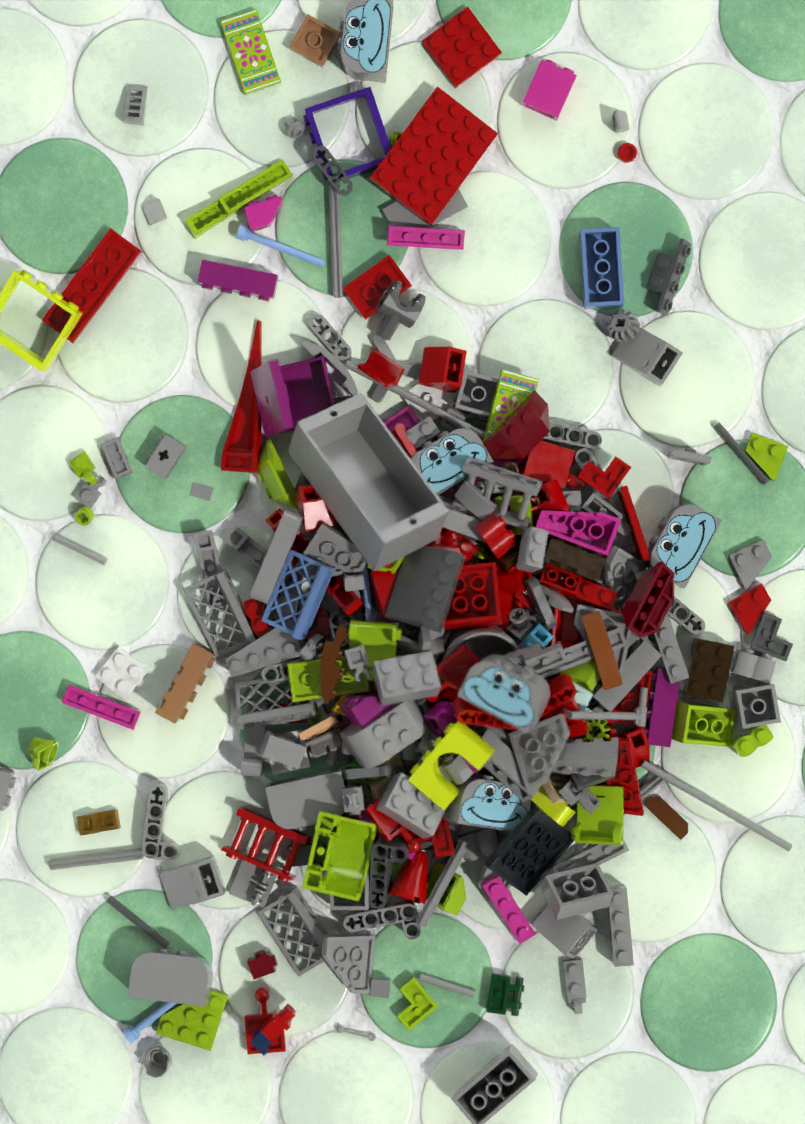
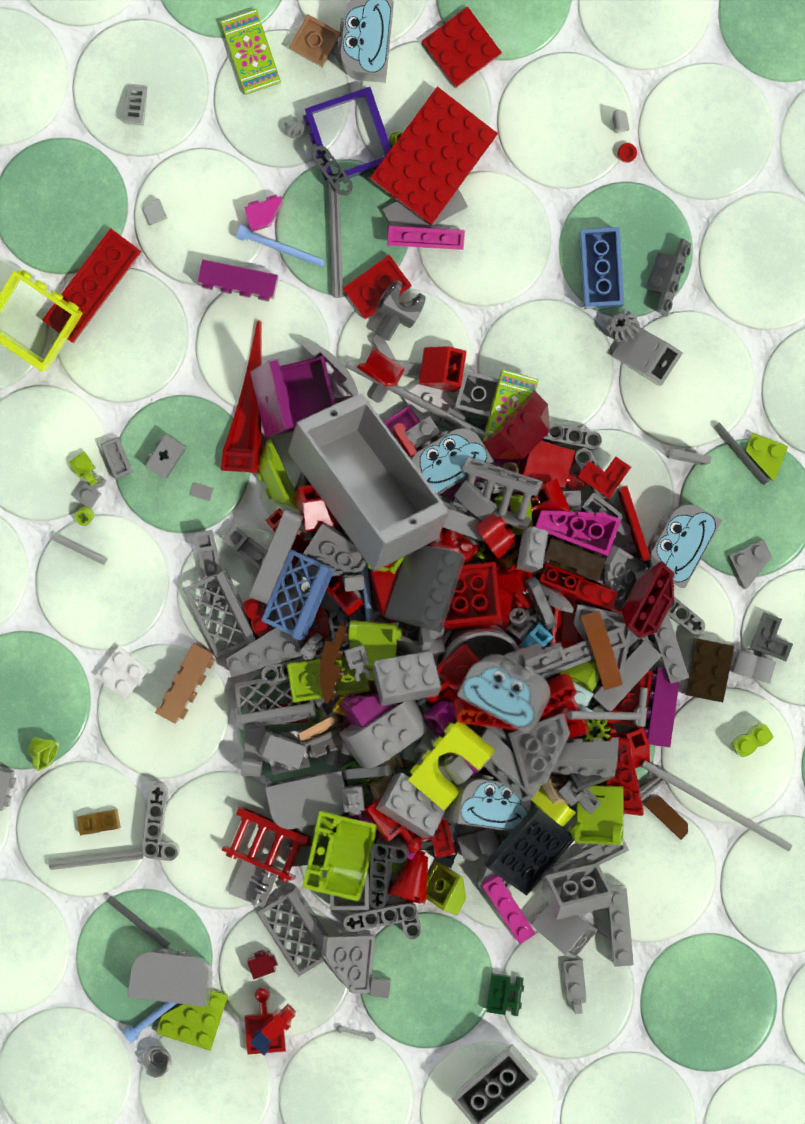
dark pink plate [62,685,141,730] -> none
light grey slope [159,855,226,910] -> none
lime slope [185,159,293,239] -> none
light grey beam [309,314,352,361] -> none
lime plate [397,976,439,1031] -> none
light grey axle [416,839,470,927] -> none
light grey bar [418,973,475,998] -> none
dark pink brick [522,59,577,121] -> none
lime slope [672,701,736,747] -> none
red wing [728,583,771,634] -> none
light grey brick [733,683,781,729] -> none

